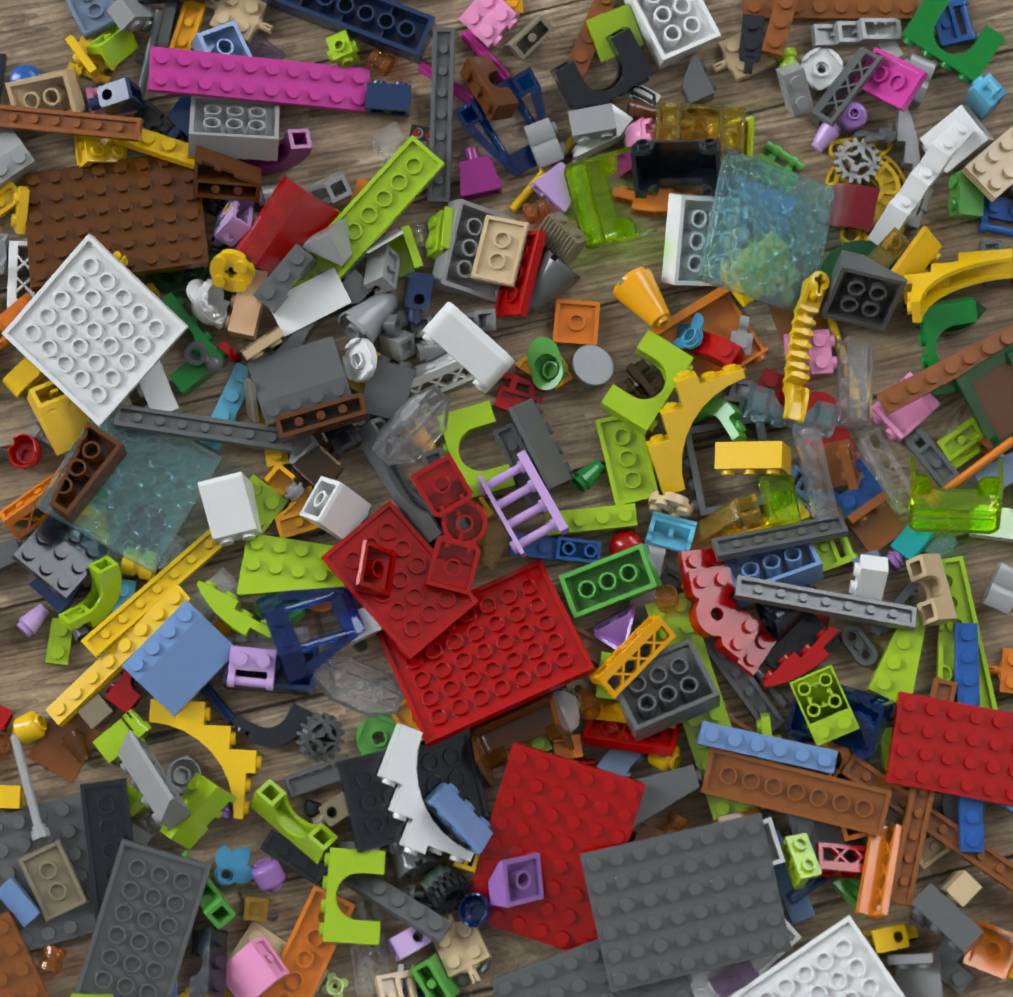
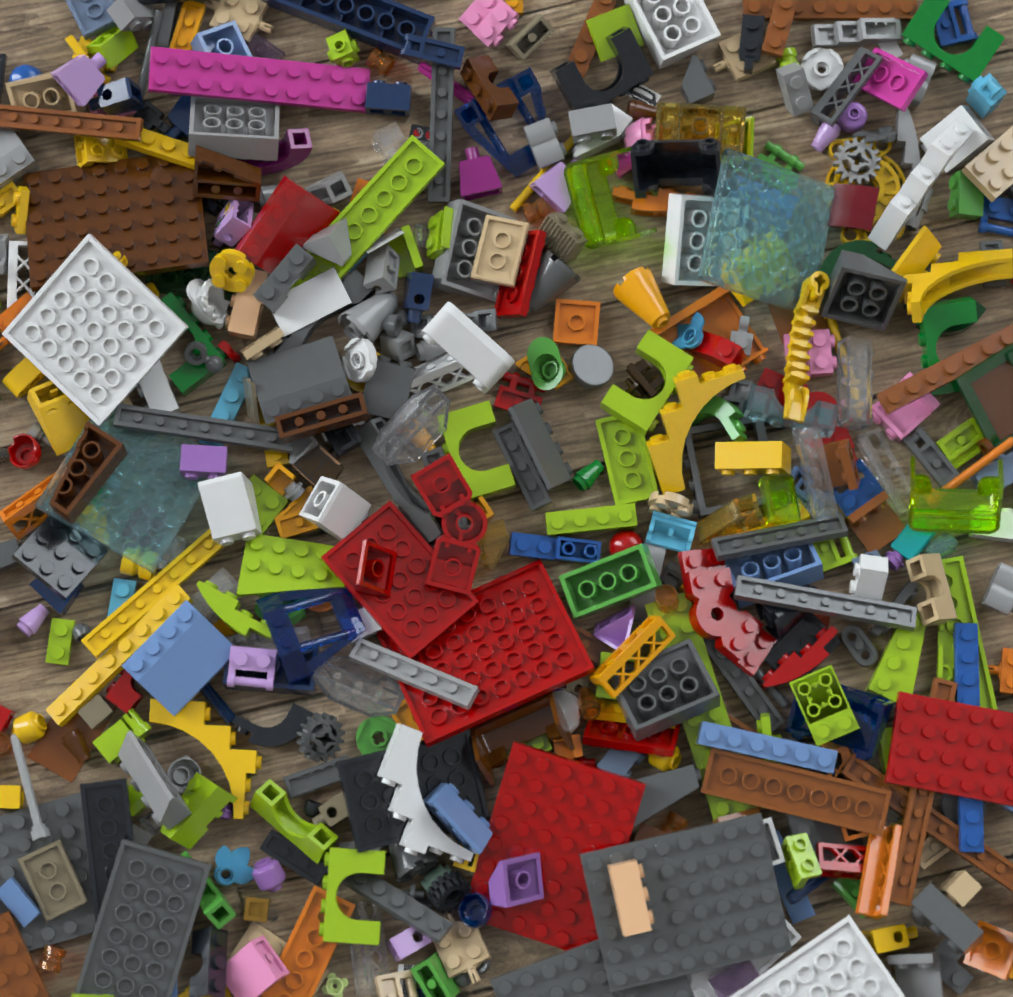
lime arch [58,555,122,631] -> none
dark pink axle [461,29,510,83] -> none
lavender fence [476,450,570,557] -> none
clear yellow slope [867,227,911,268] -> none
none -> lavender torso [51,53,107,106]
none -> medium lavender brick [180,444,228,480]
none -> light grey plate [349,638,479,710]
none -> dark blue plate [400,34,465,70]
none -> light nougat brick [607,859,654,937]

